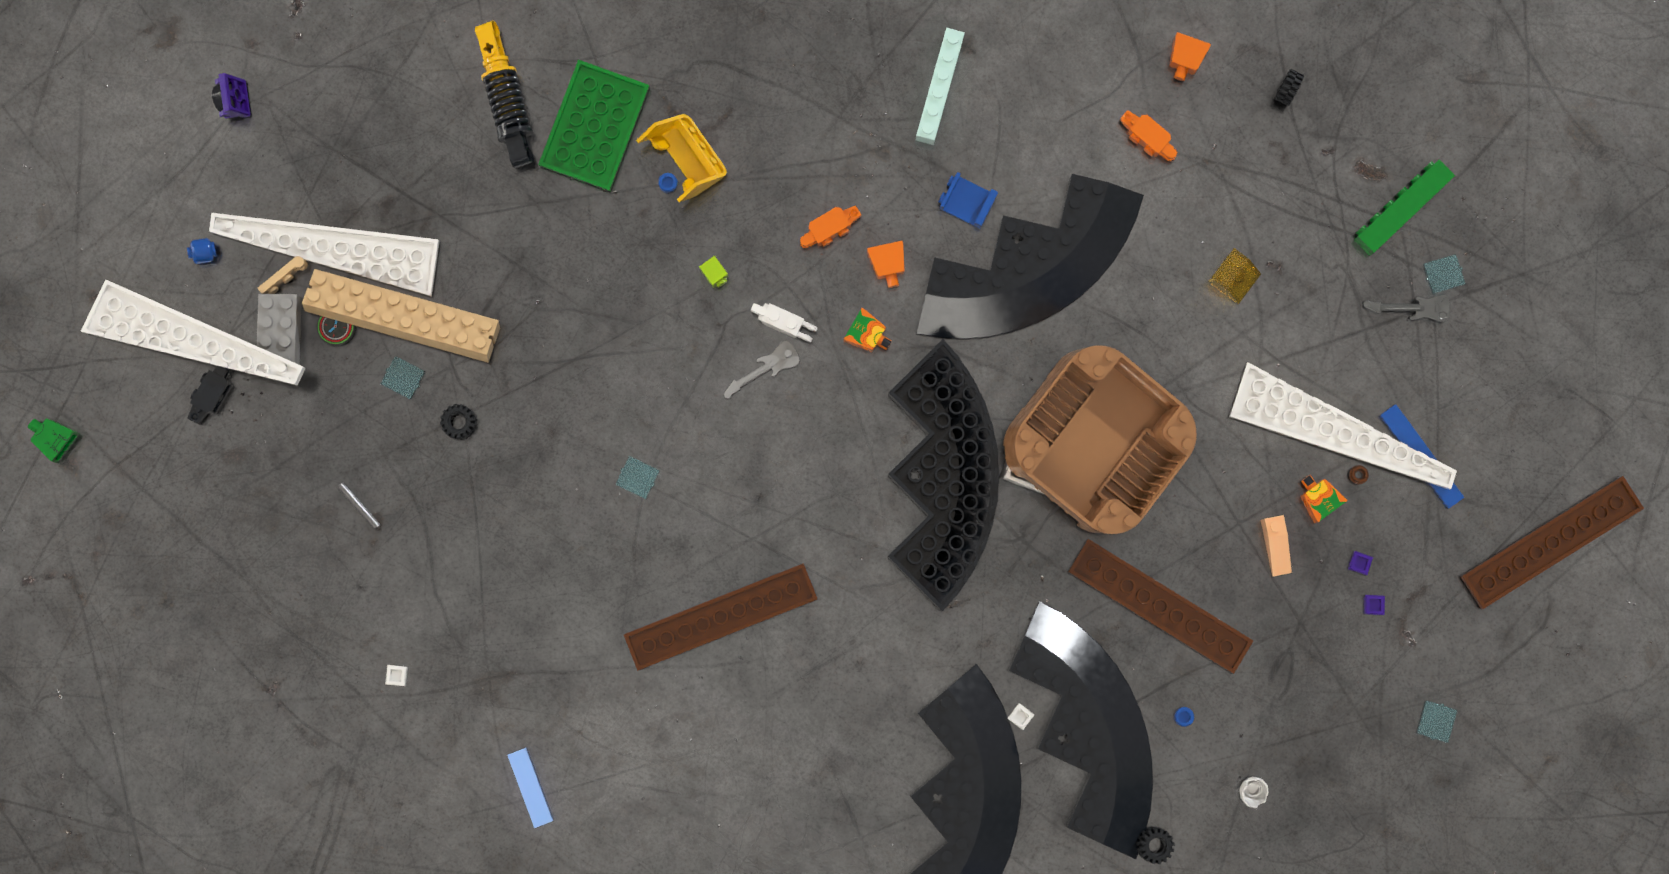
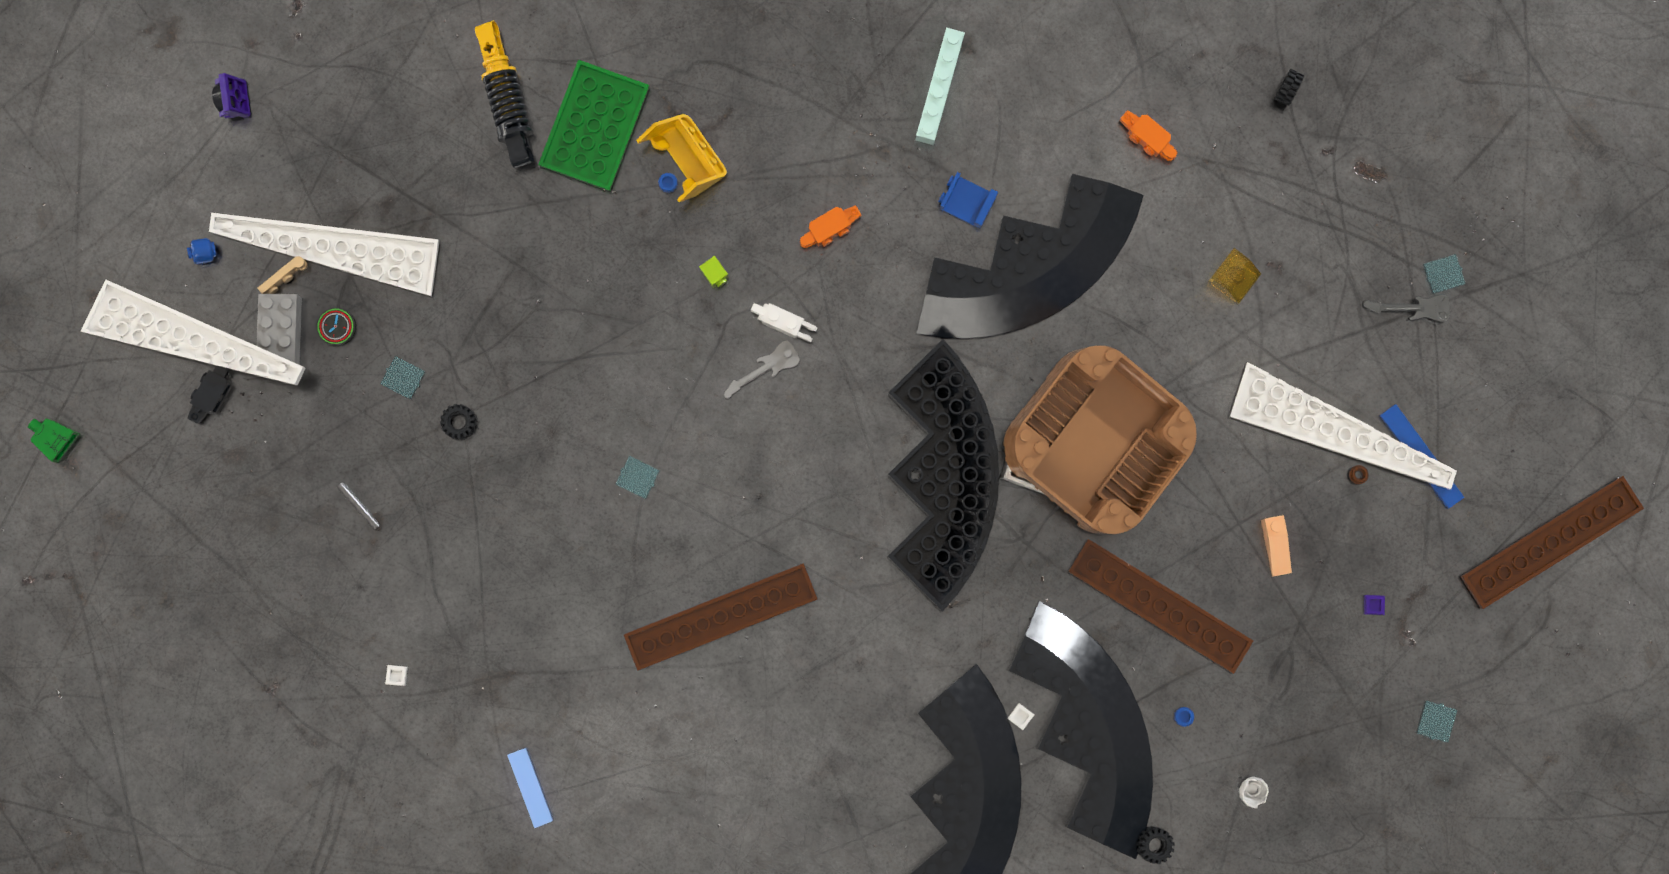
tan piece [302,269,500,363] -> none
torso [844,308,892,352] -> none
orange torso [867,241,904,288] -> none
orange torso [1169,32,1211,81] -> none
torso [1300,475,1347,523] -> none
dark purple tile [1348,551,1373,575] -> none
green brick [1354,159,1455,256] -> none

